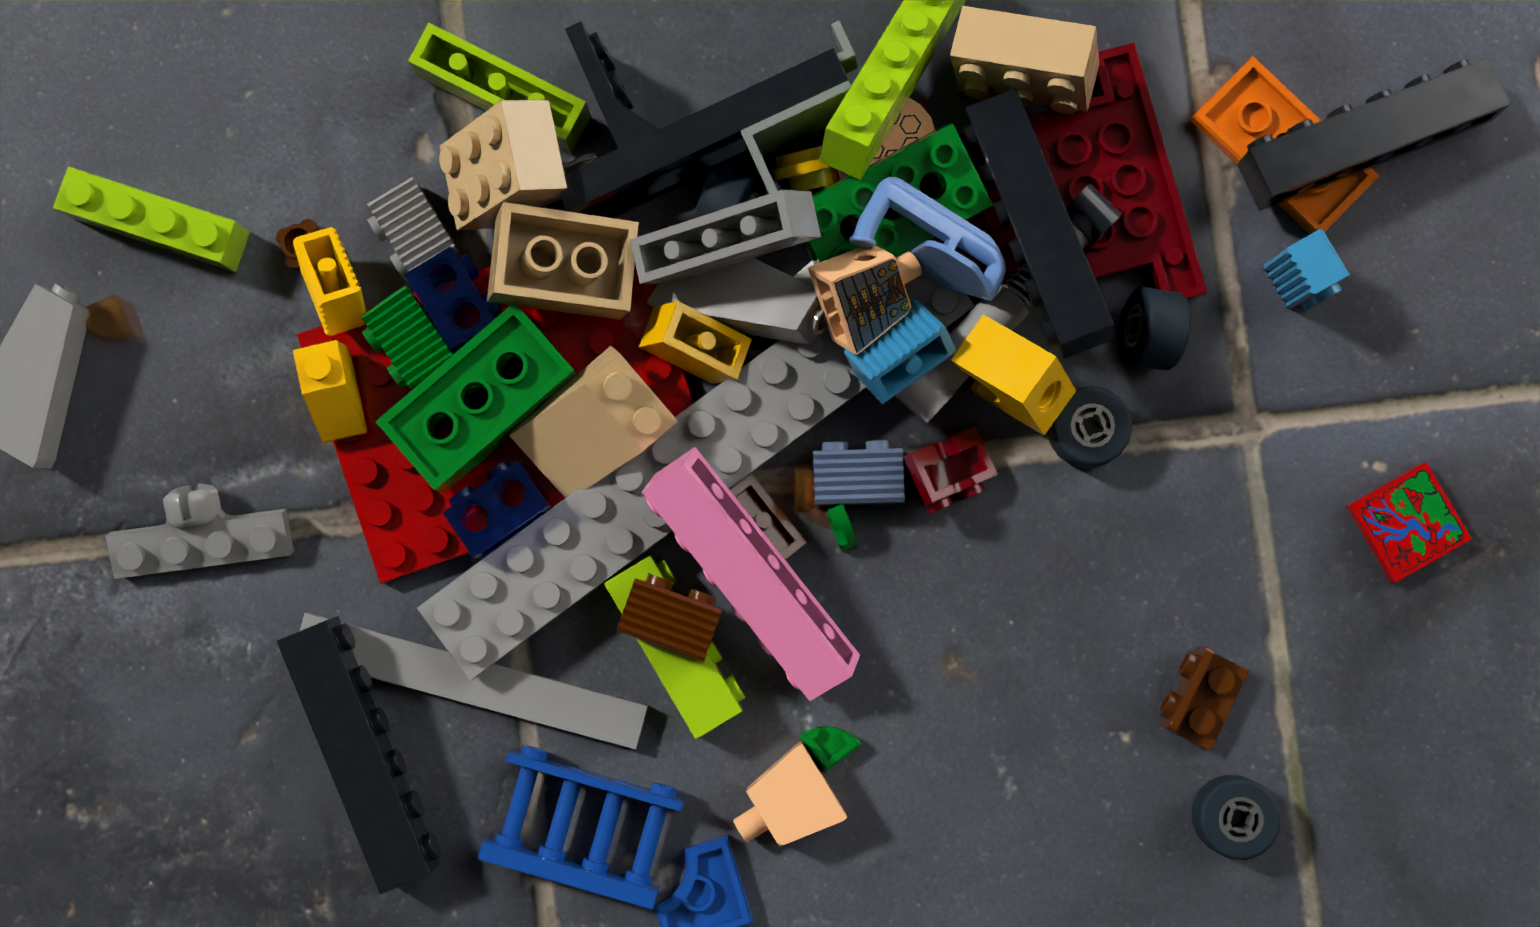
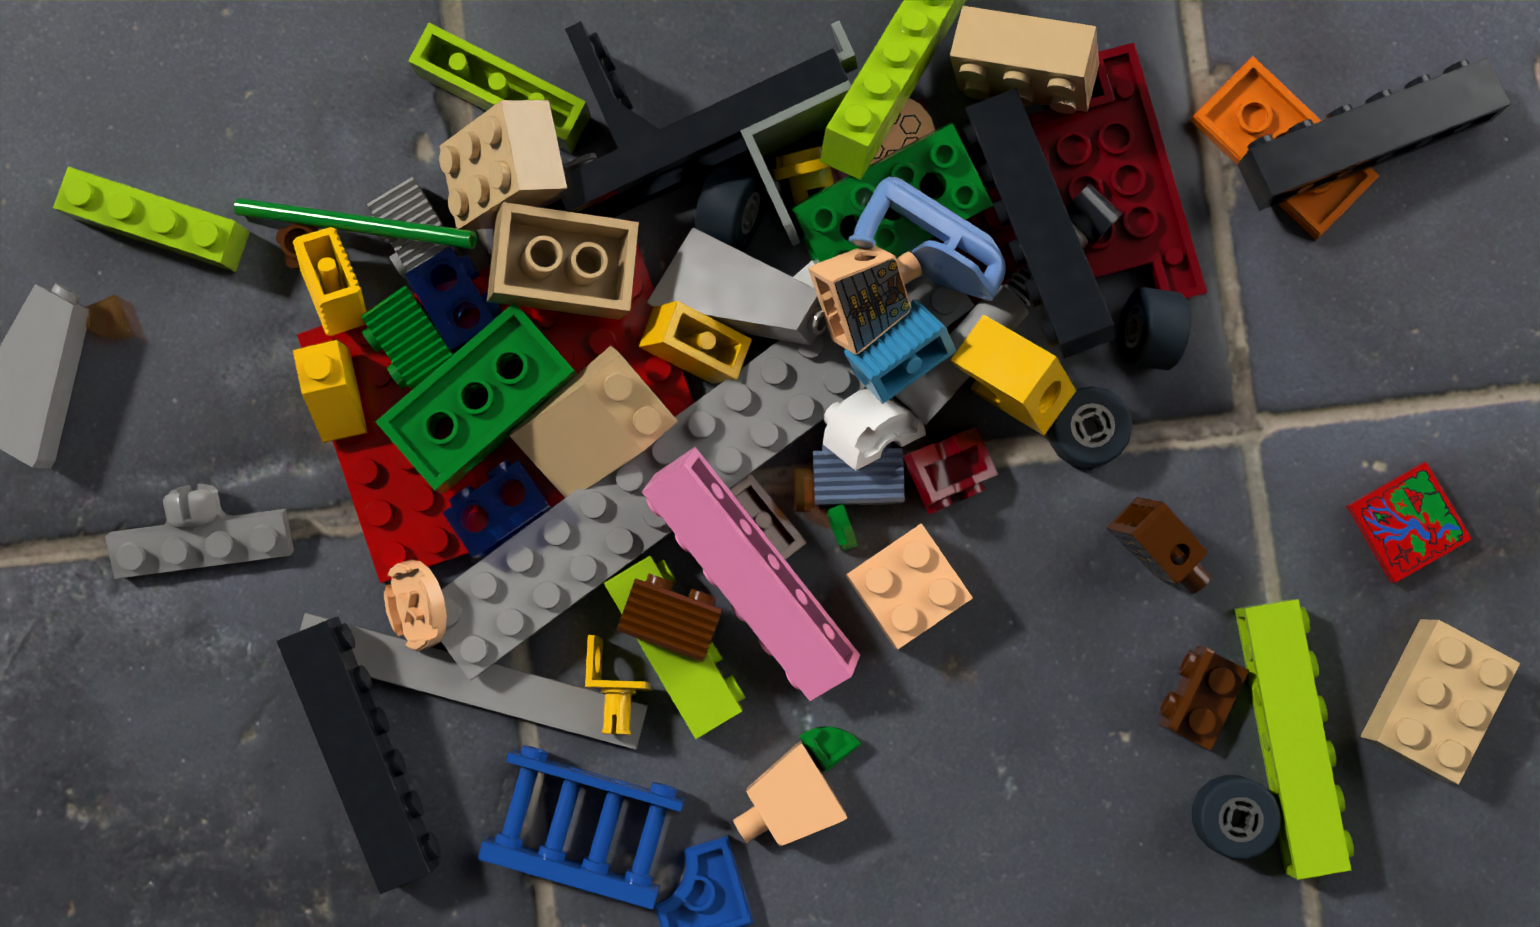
light grey brick [630,190,821,284] -> none
dark azure brick [1263,228,1350,311] -> none
none -> green piece [234,198,477,249]
none -> light nougat tile [384,560,447,651]
none -> yellow bracket [585,635,653,735]
none -> white cylinder [823,388,926,471]
none -> light nougat brick [845,523,973,649]
none -> reddish brown torso [1106,497,1211,594]
none -> lime brick [1235,599,1354,880]
none -> tan brick [1360,619,1520,785]

